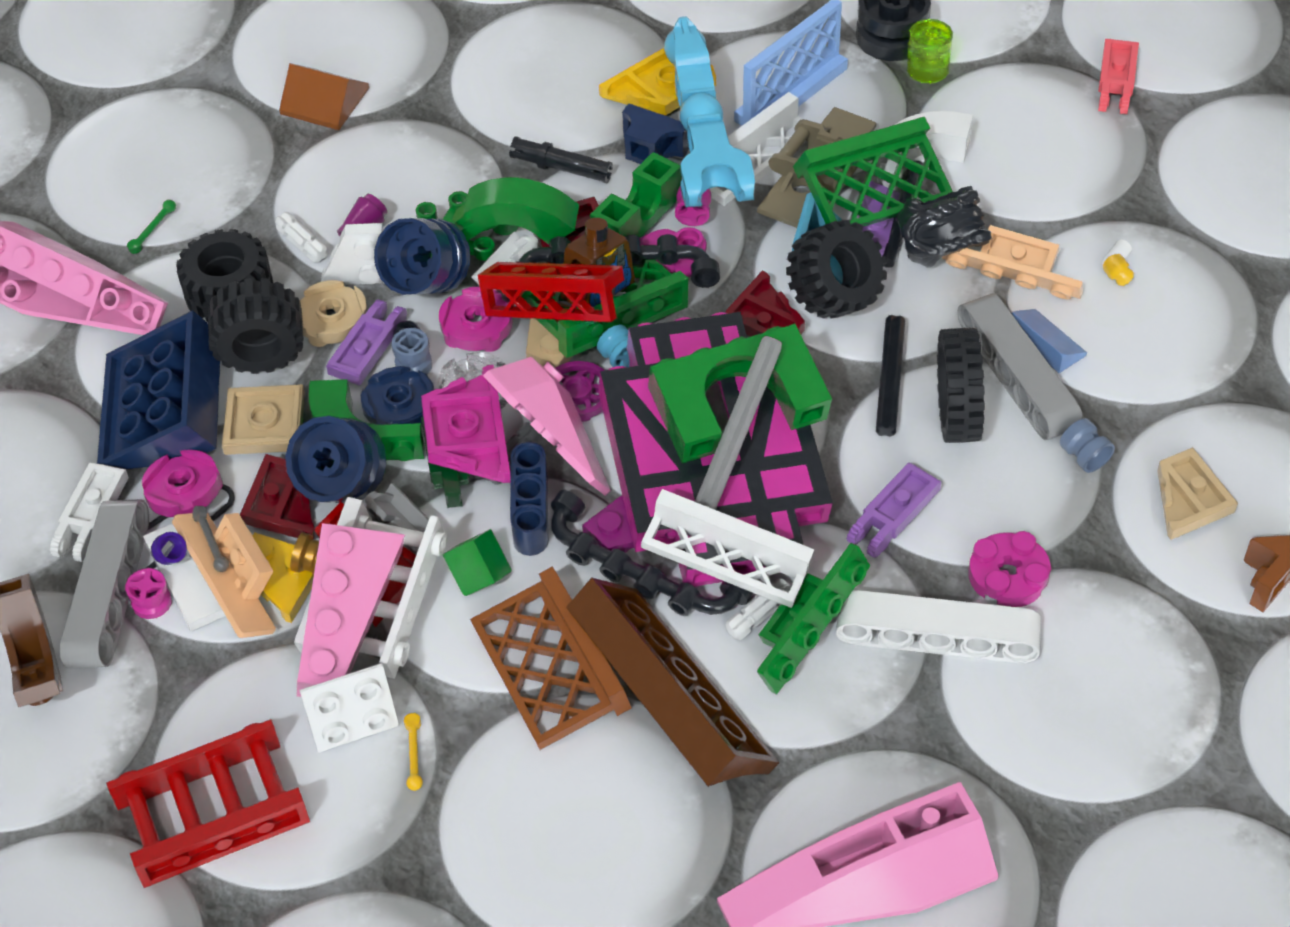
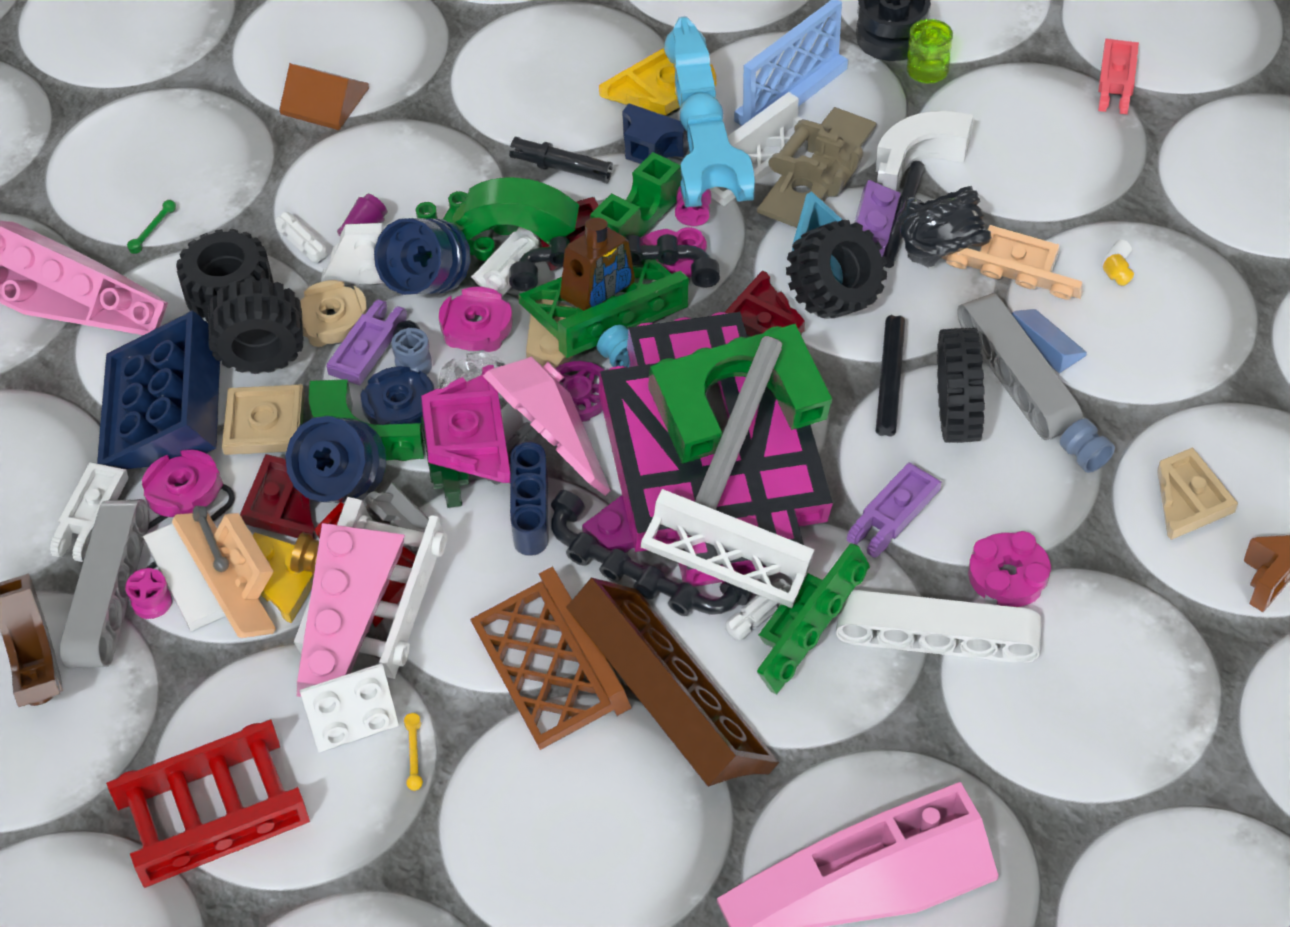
dark purple hinge [151,532,187,565] -> none
green panel [443,529,512,596] -> none
red fence [477,262,625,322] -> none
green fence [793,116,953,227] -> none

